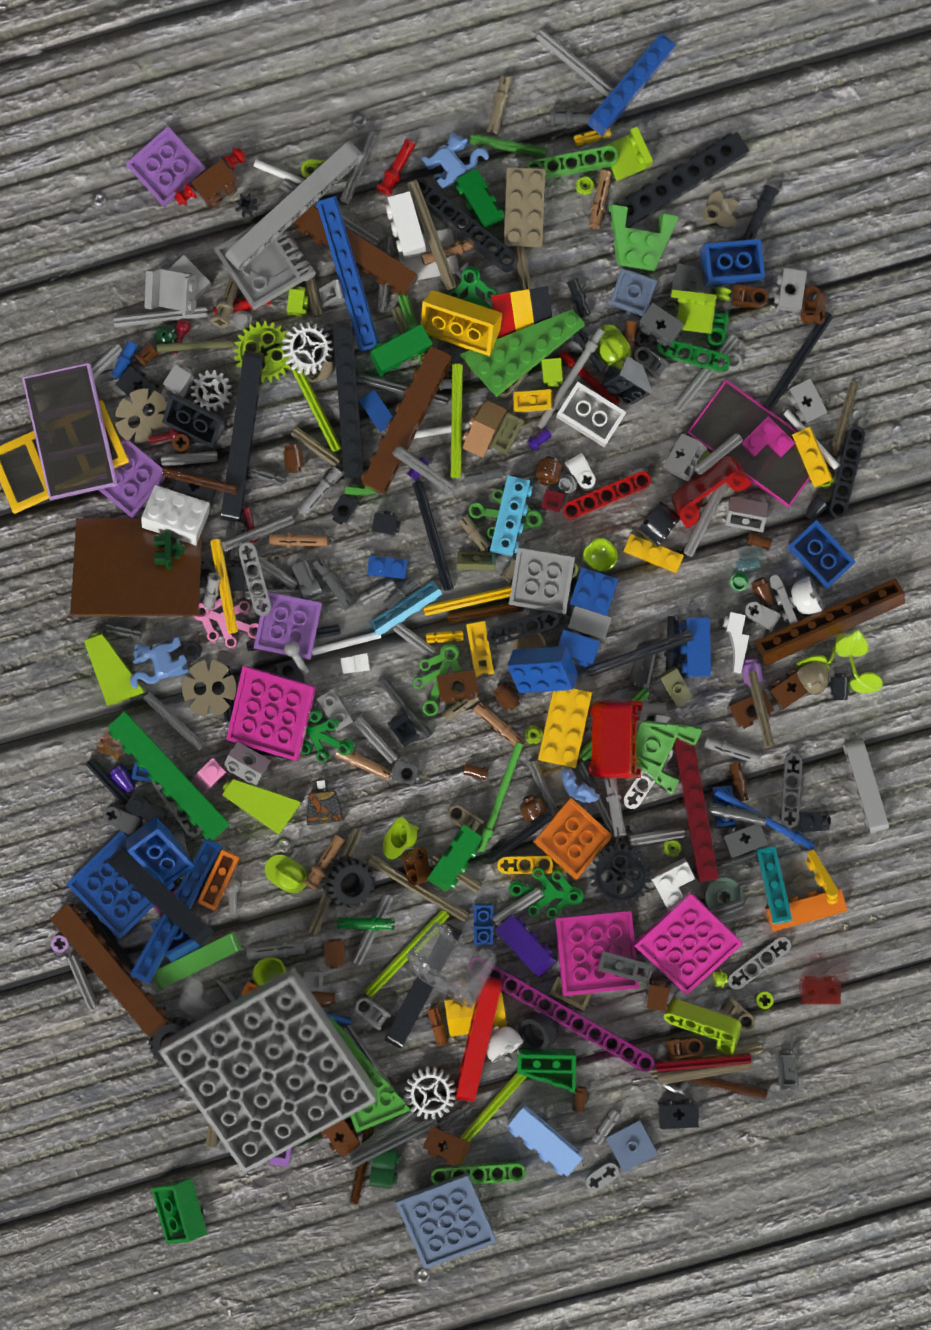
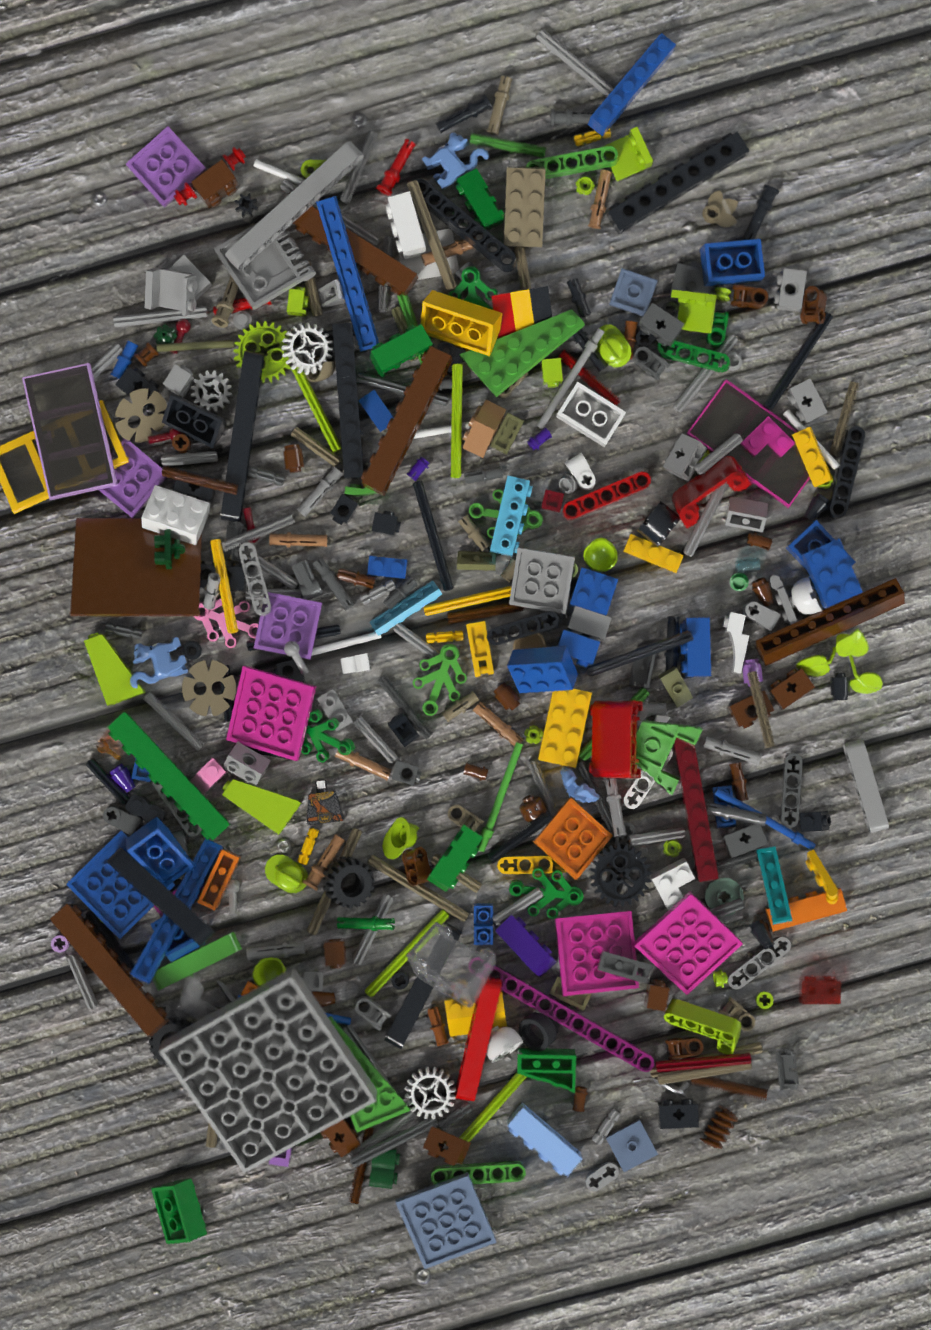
light grey axle [392,447,454,492] -> none
reddish brown brick [436,669,479,704] -> none
yellow plate [513,389,553,413] -> none
reddish brown head [535,456,562,486] -> none
black slope [601,356,652,405] -> none
bright green wing [609,204,679,271] -> none
dark tan helmet [797,662,829,696] -> none
none -> yellow axle [297,828,319,865]
none -> reddish brown axle [337,568,376,589]
none -> black bush [392,971,409,990]
none -> black pin [436,94,492,134]
none -> reddish brown piece [699,1105,738,1149]
none -> black cone [750,919,775,950]
none -> blue brick [801,539,863,608]

